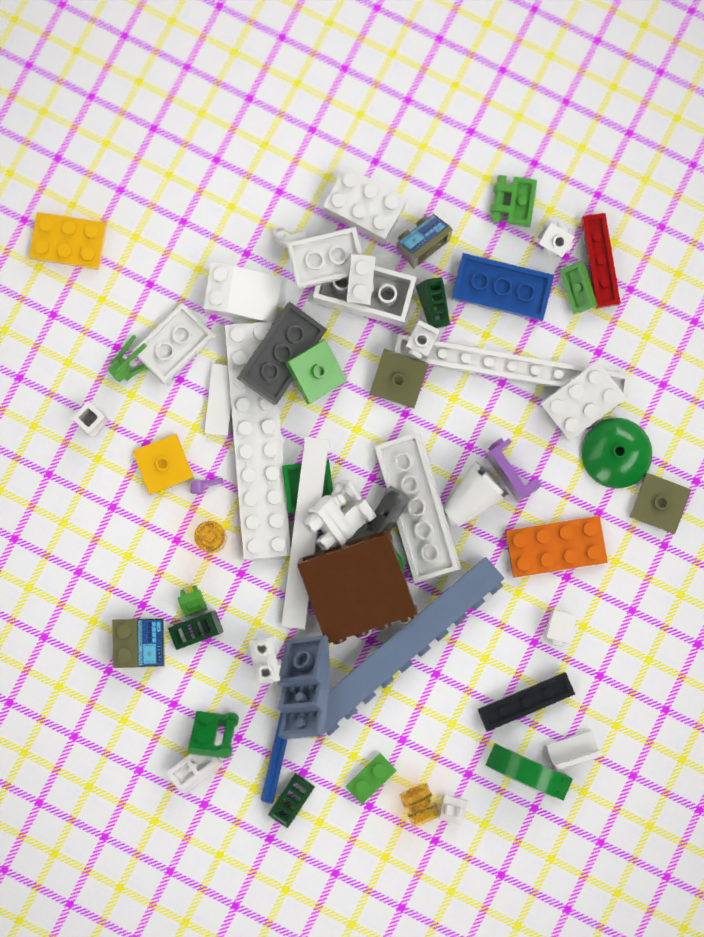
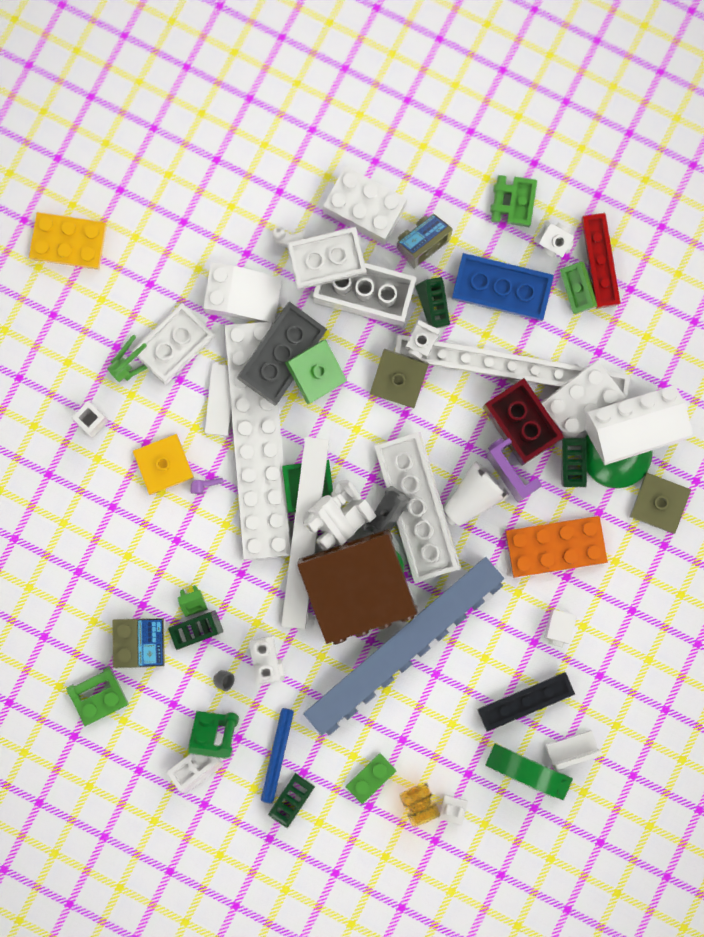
clear yellow wheel [194,521,228,554] -> none
sand blue slope [277,635,330,740] -> none
white plate [346,254,376,304] -> none
none -> bright green plate [66,666,129,726]
none -> dark grey hinge [213,670,235,691]
none -> dark red brick [482,378,564,466]
none -> dark green slope [561,438,587,487]
none -> white slope [585,385,693,465]

